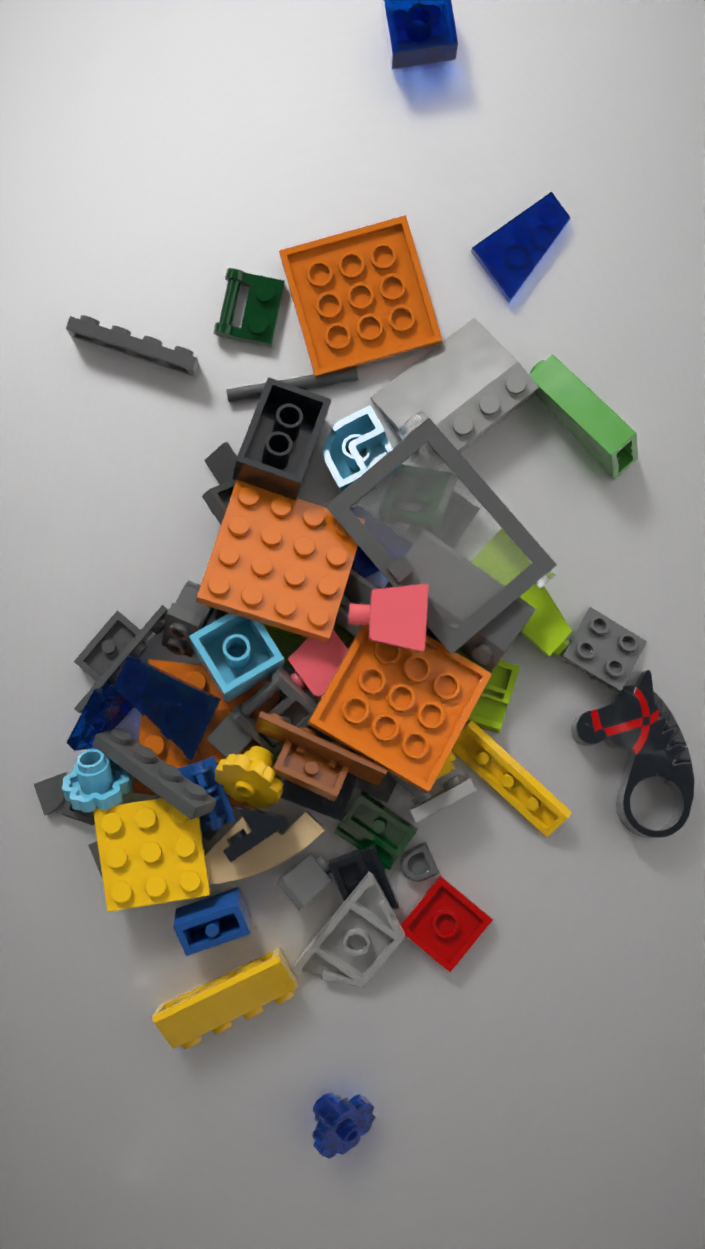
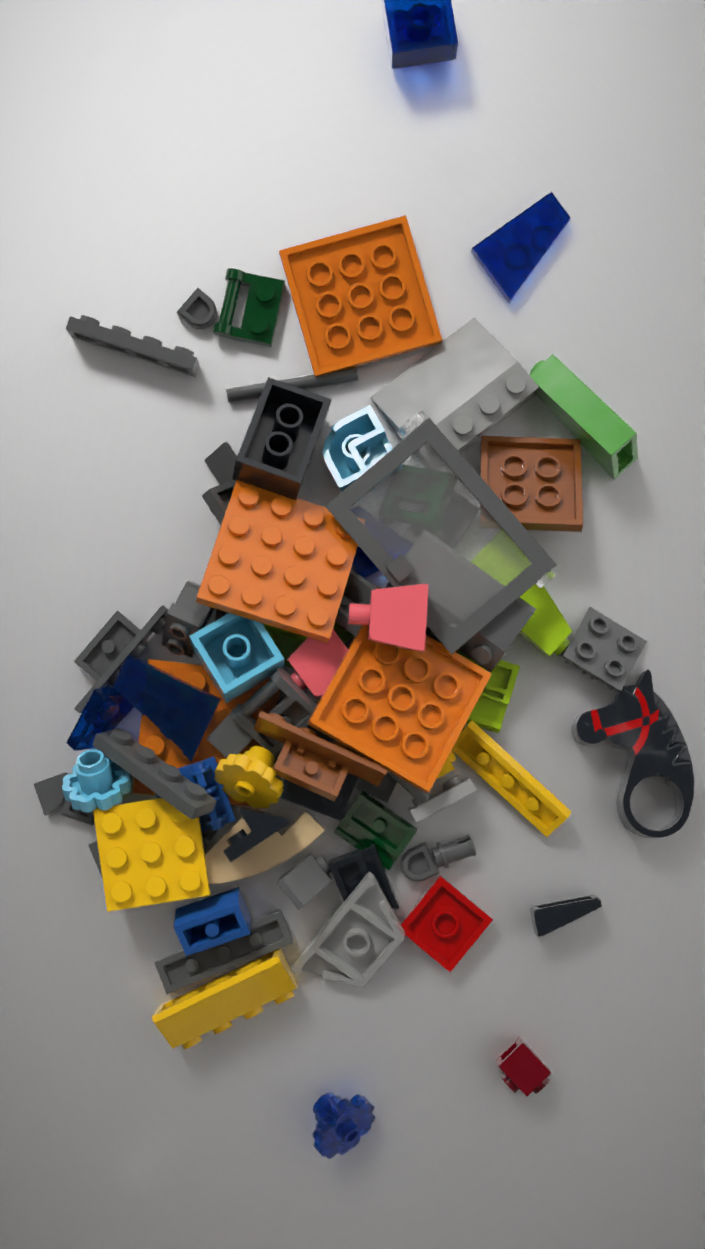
none -> dark grey plate [154,910,294,994]
none -> dark grey tile [177,288,217,329]
none -> dark grey pin [431,835,476,869]
none -> dark orange plate [480,436,583,532]
none -> dark red brick [495,1036,552,1096]
none -> black slope [530,895,602,937]

